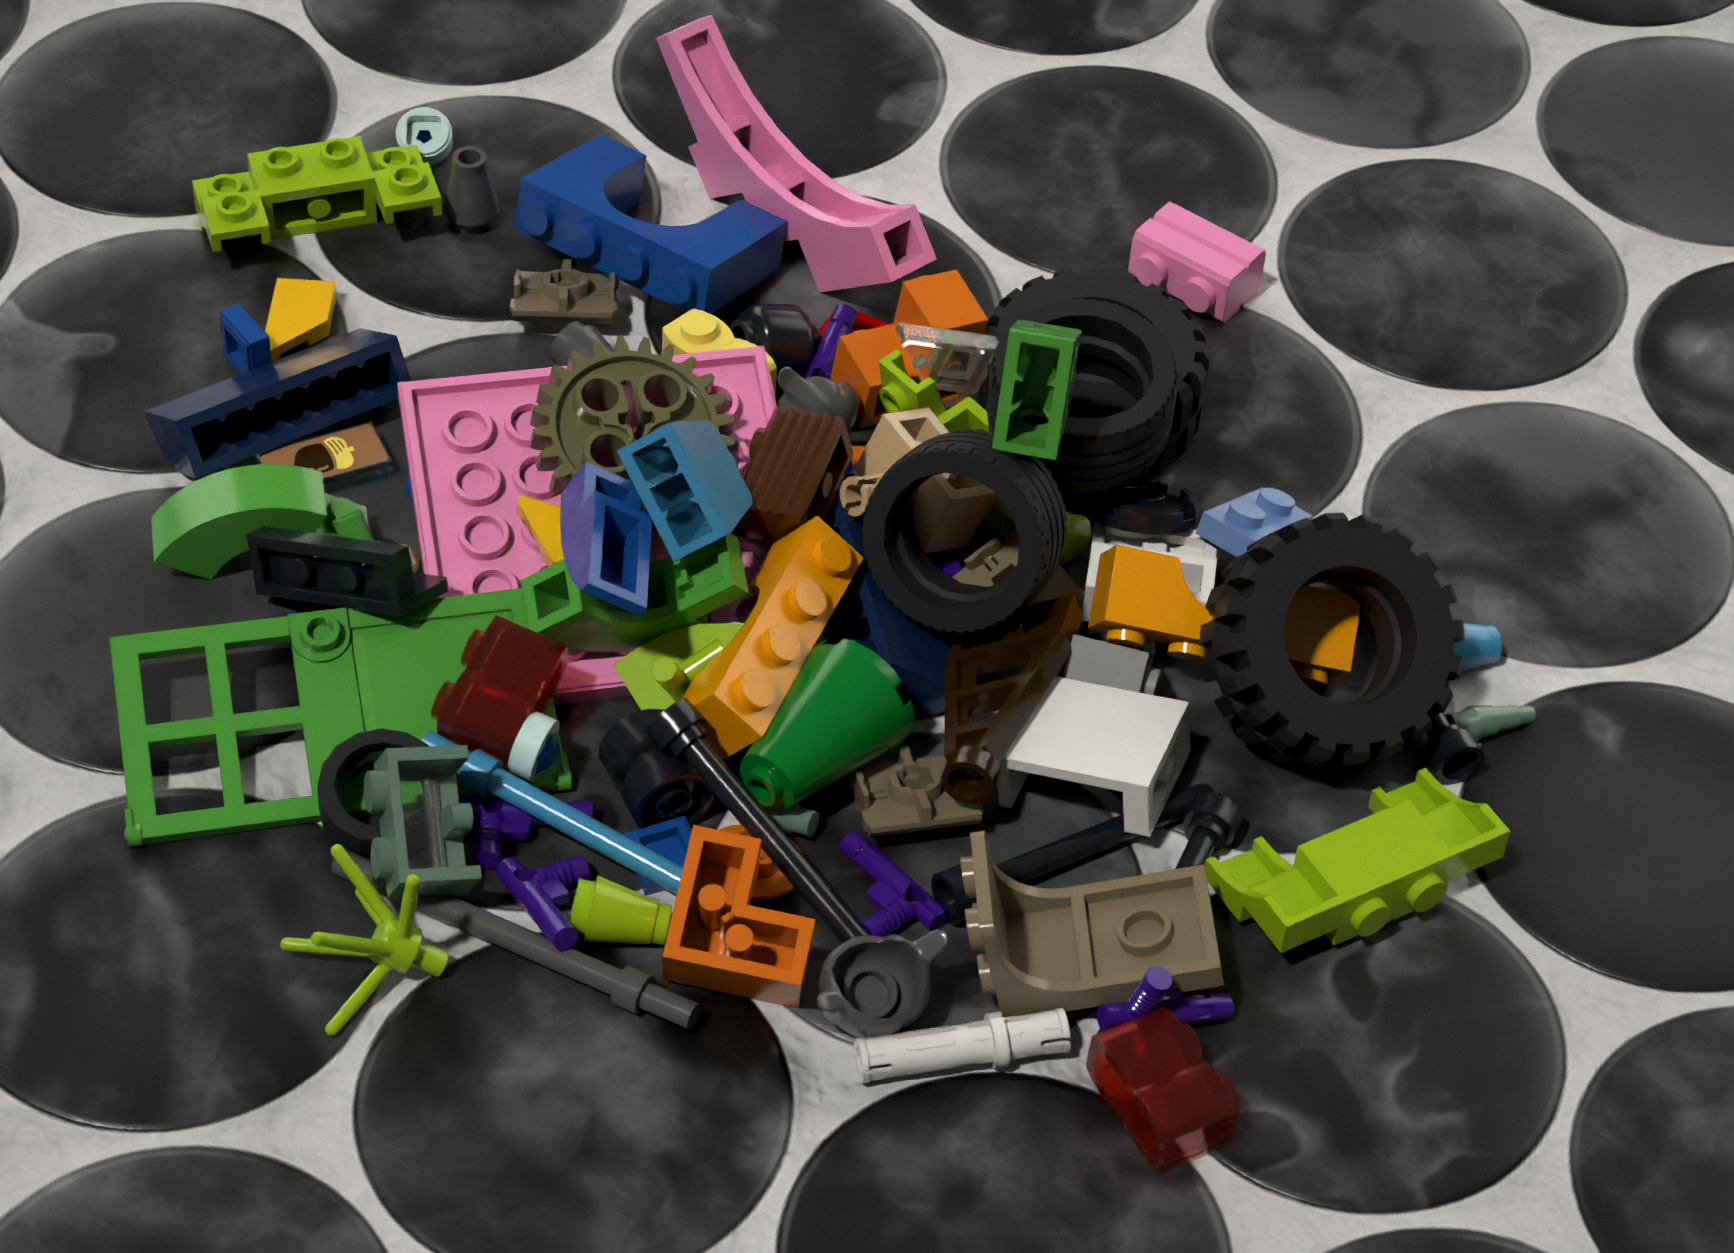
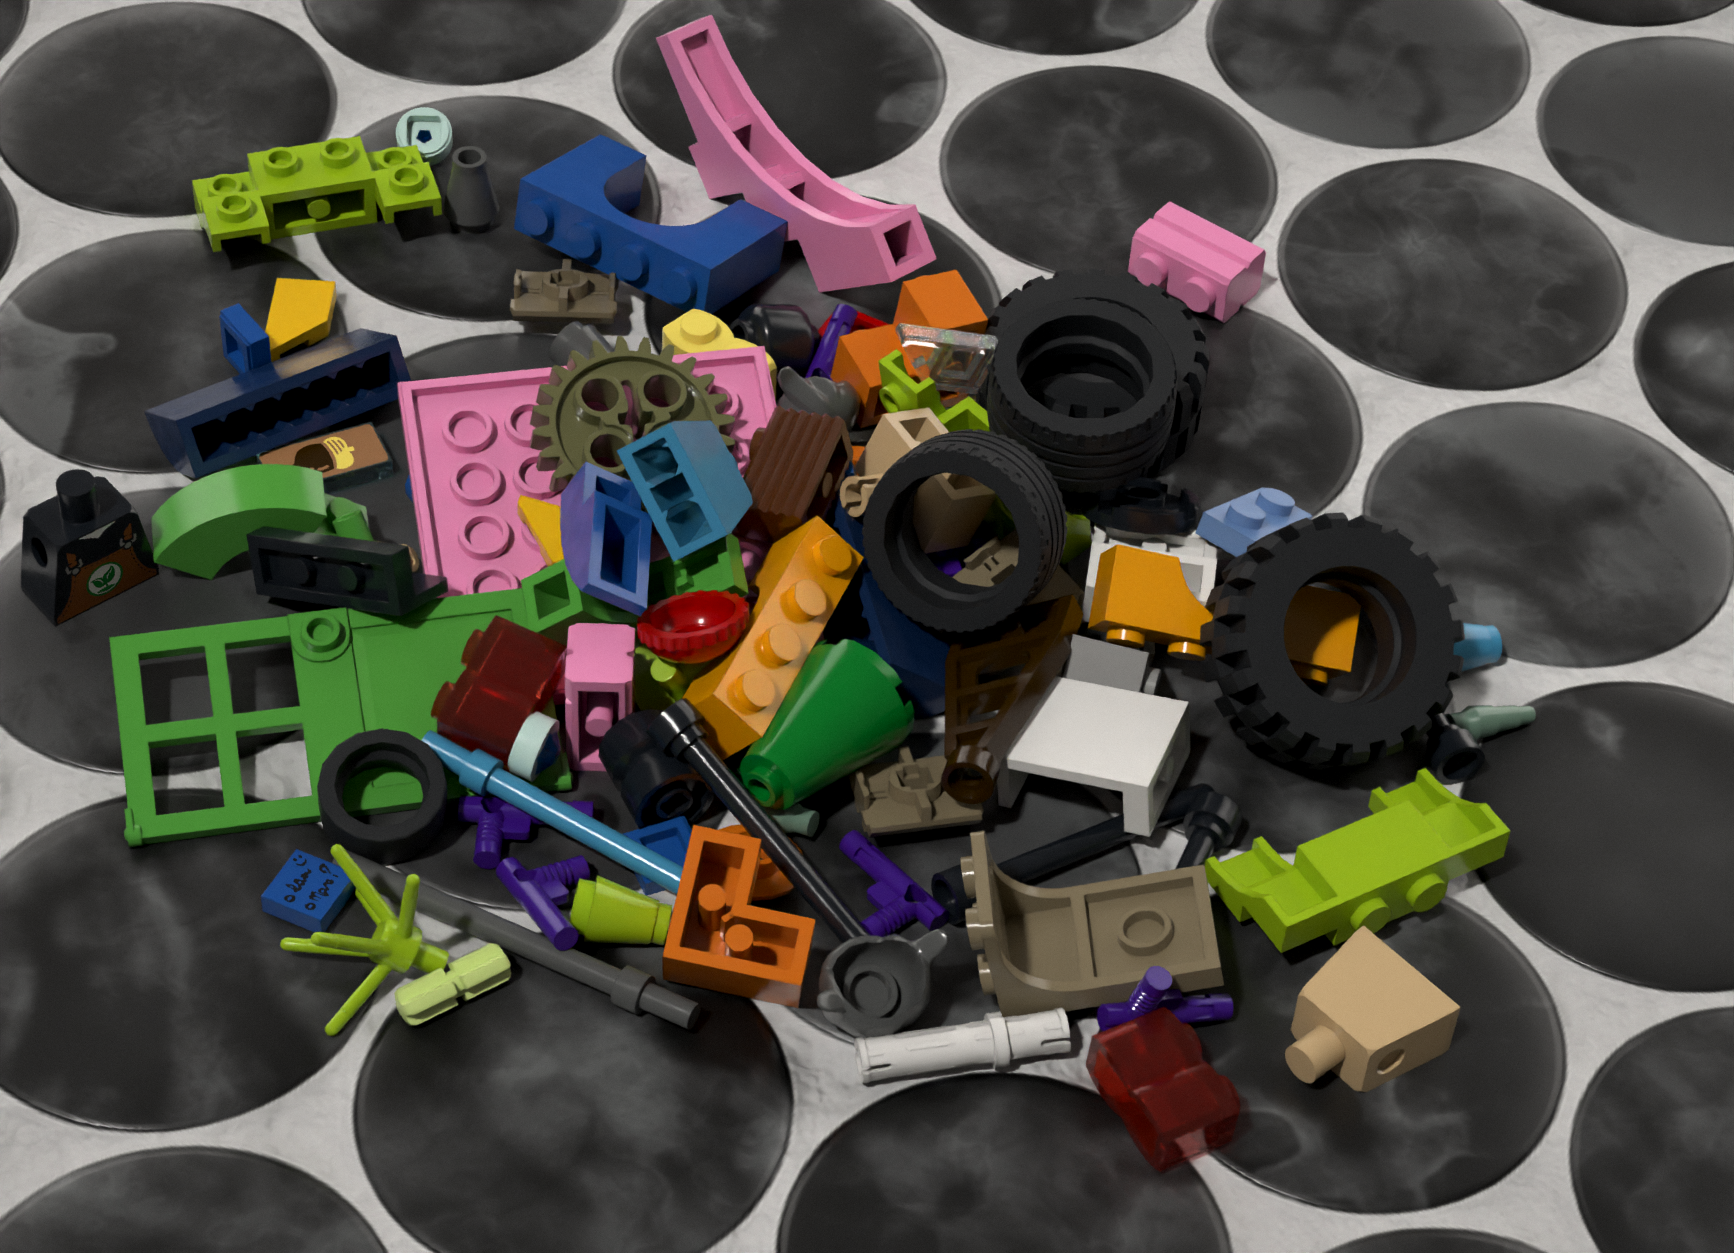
sand green window [364,745,482,897] -> none
bright green torso [992,320,1082,460] -> none
none -> black torso [21,469,159,627]
none -> blue tile [261,849,356,932]
none -> yellowish green piece [394,943,511,1026]
none -> bright pink brick [565,623,635,772]
none -> red hat [637,590,749,664]
none -> tan torso [1285,926,1461,1092]

